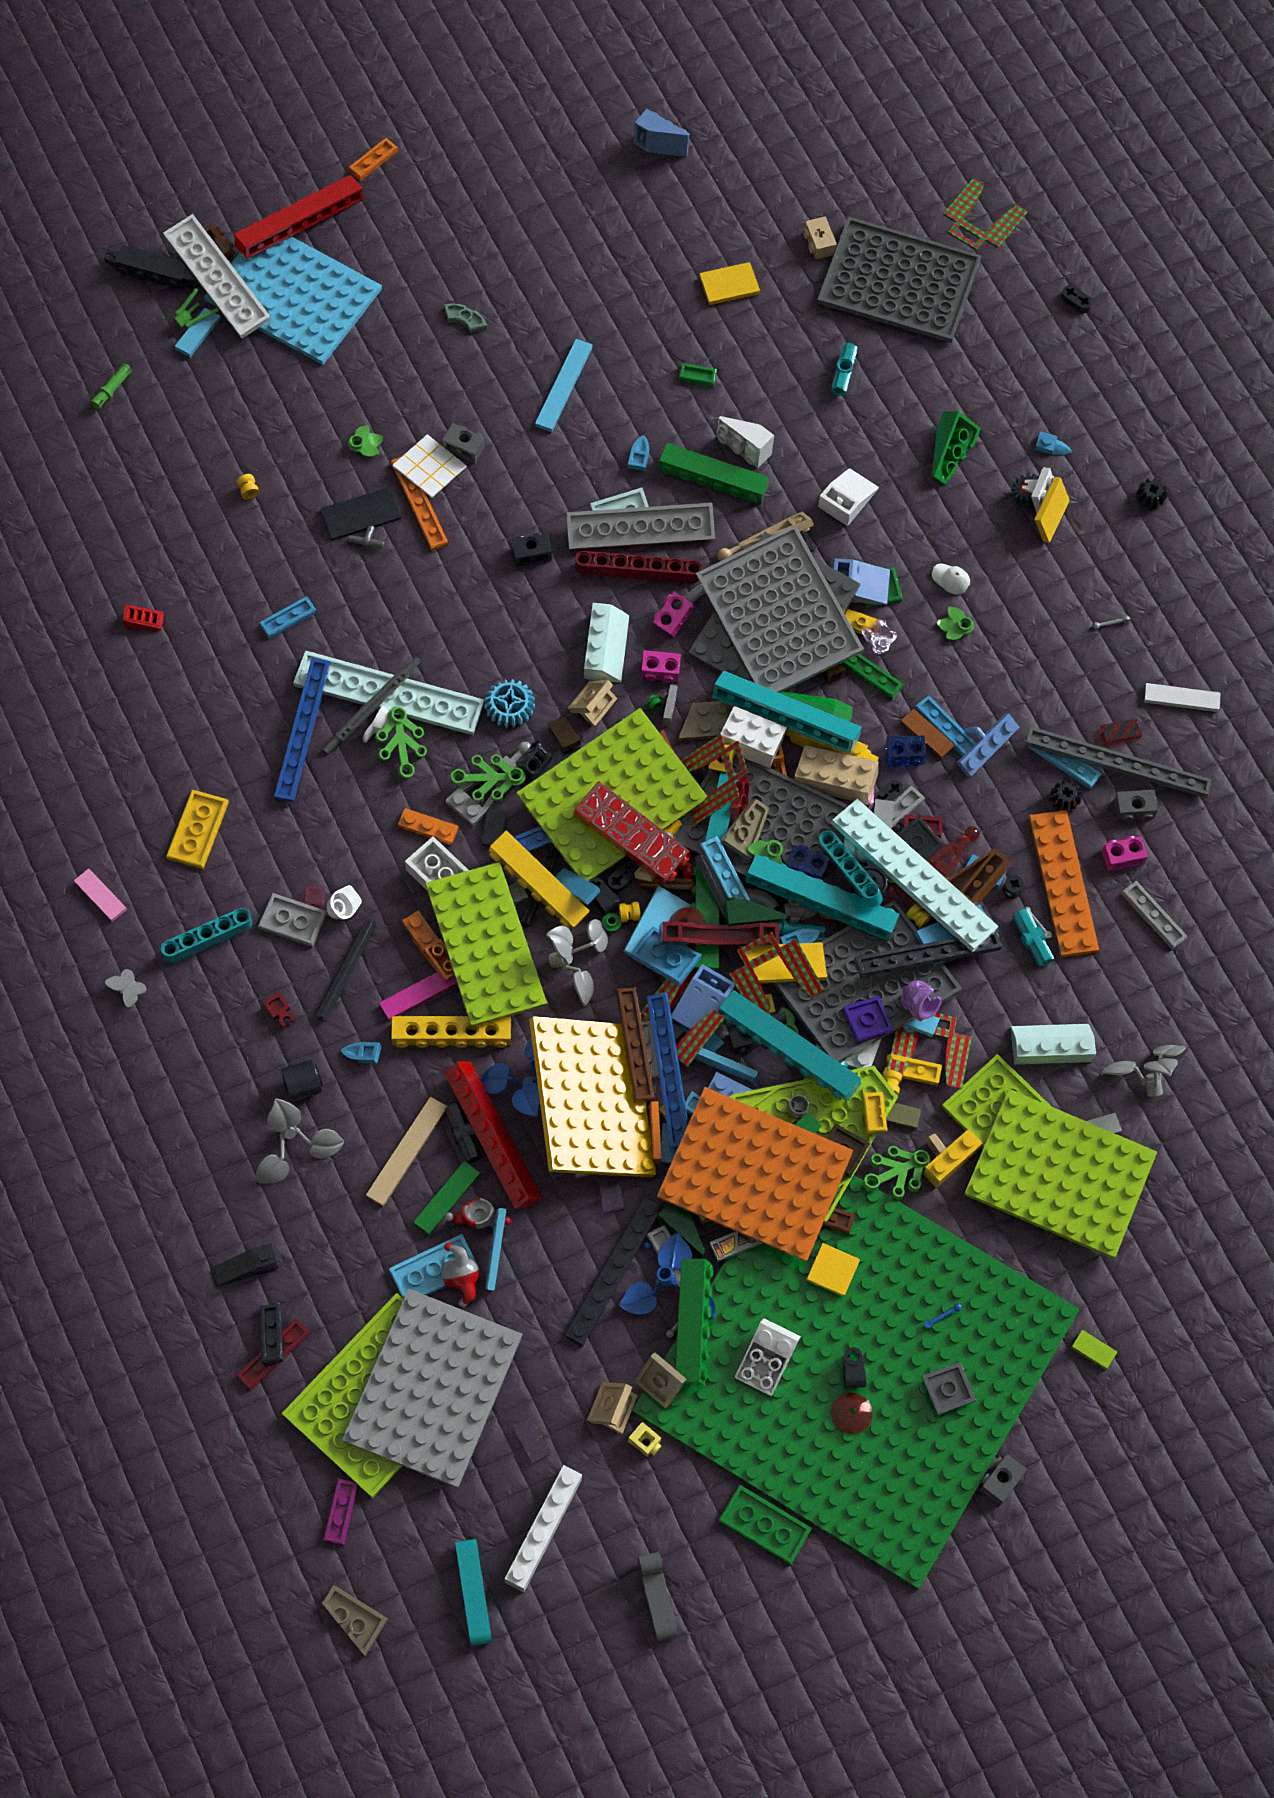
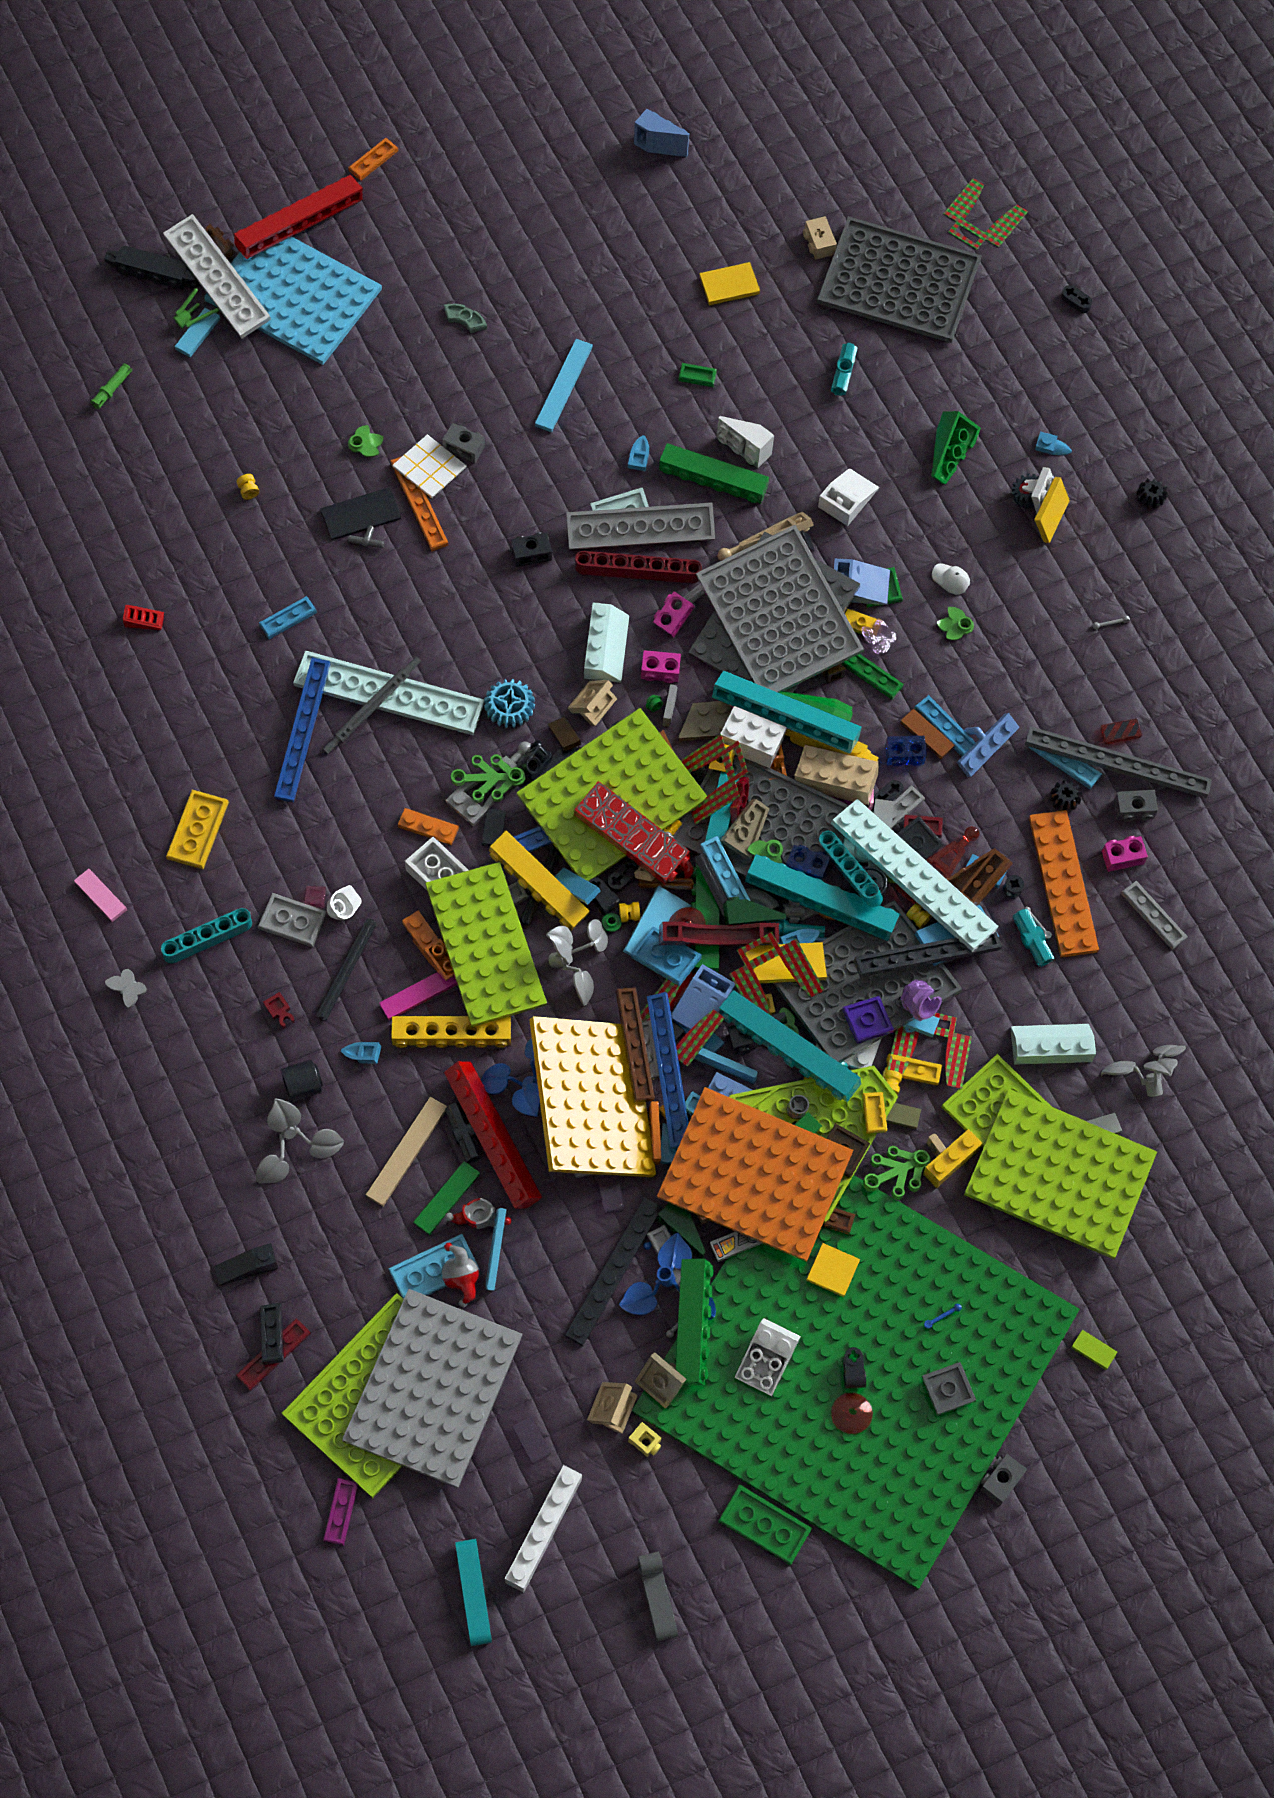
dark tan wing [322,1585,388,1656] -> none
white cap [363,706,389,743] -> none
bright green plant [375,706,427,779] -> none
white tile [1144,683,1220,712] -> none

